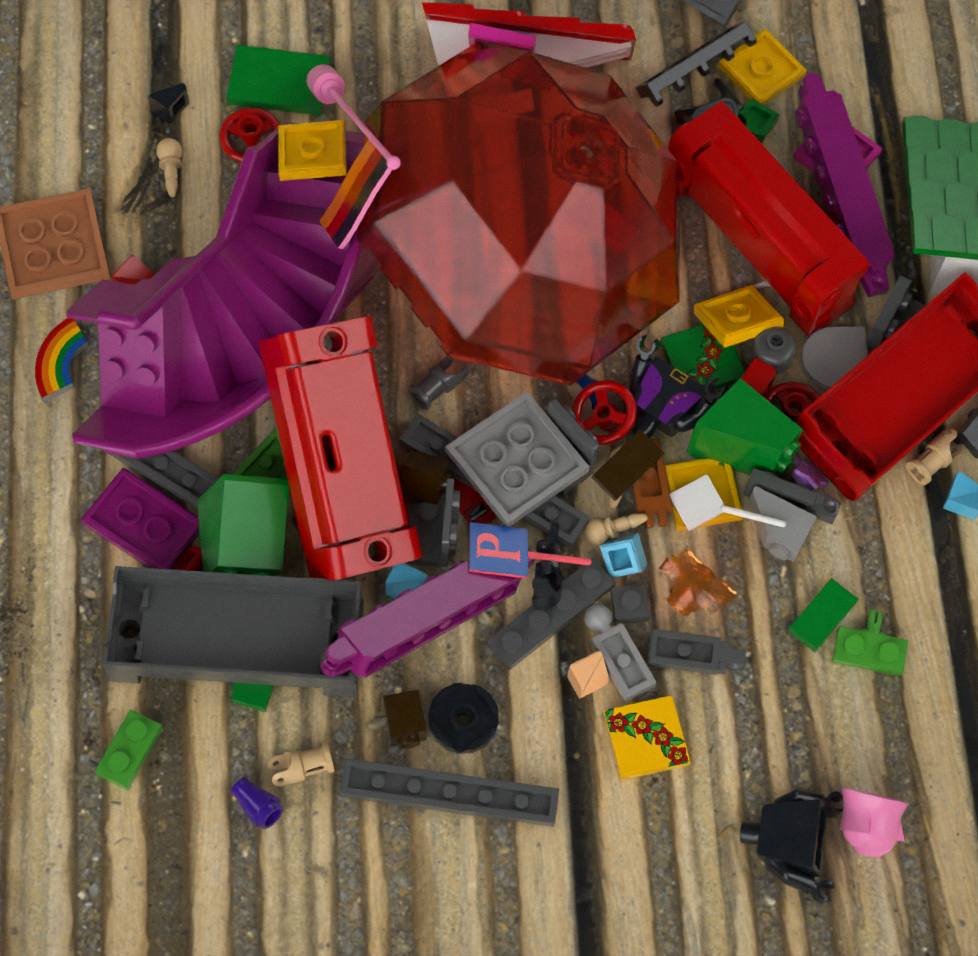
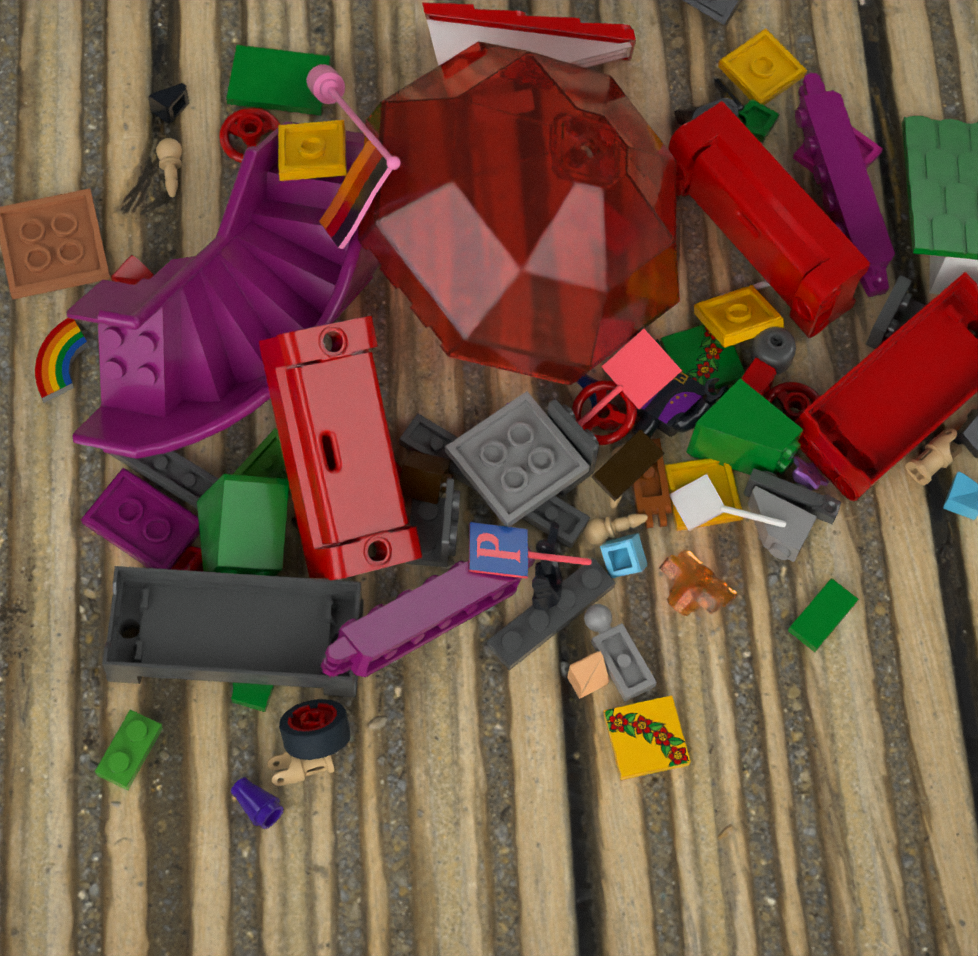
dark grey plate [340,759,559,827] -> none
dark brown brick [383,690,426,749] -> none
medium azure slope [385,563,428,599] -> none
dark grey piece [408,355,469,410] -> none
black plate [428,683,499,754] -> none
red sticker [445,478,495,524] -> none
dark pink tile [468,23,536,62] -> none
dark grey plate [610,584,650,624] -> none
black hinge [635,21,757,107] -> none
dark grey hinge [647,629,746,675] -> none
black torso [740,789,843,903] -> none
light grey tile [801,326,868,391] -> none
bright green plate [832,610,908,676] -> none
bright pink helmet [839,787,909,857] -> none
none -> black wheel [279,699,351,760]
none -> coral piece [577,329,682,427]

